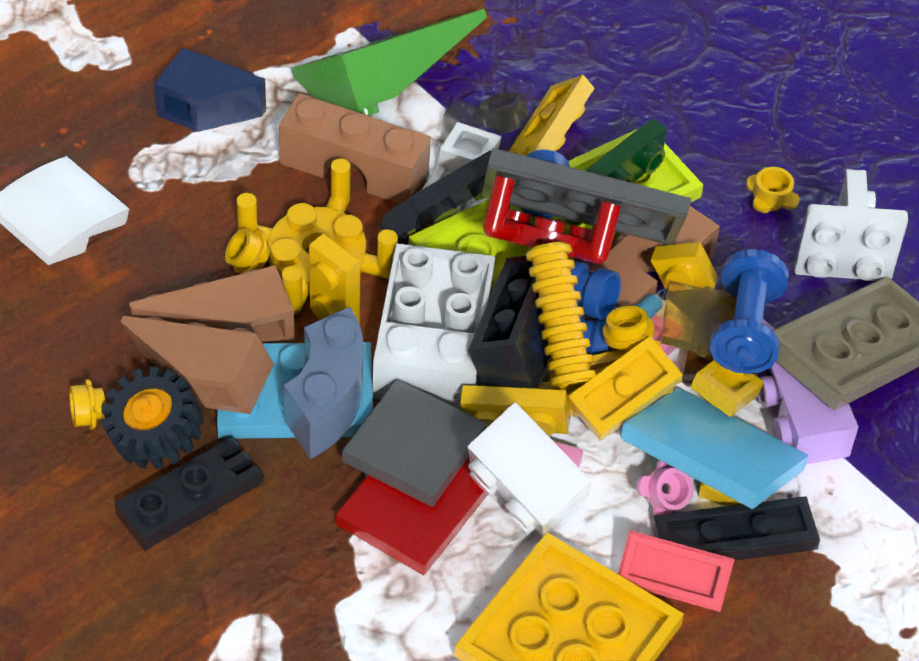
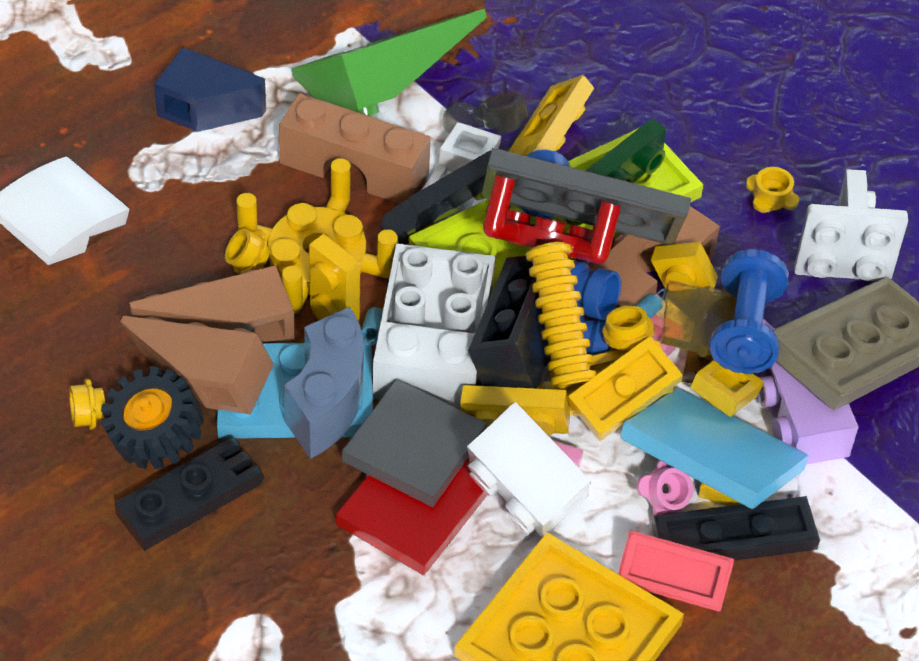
none -> medium azure piece [361,307,383,346]

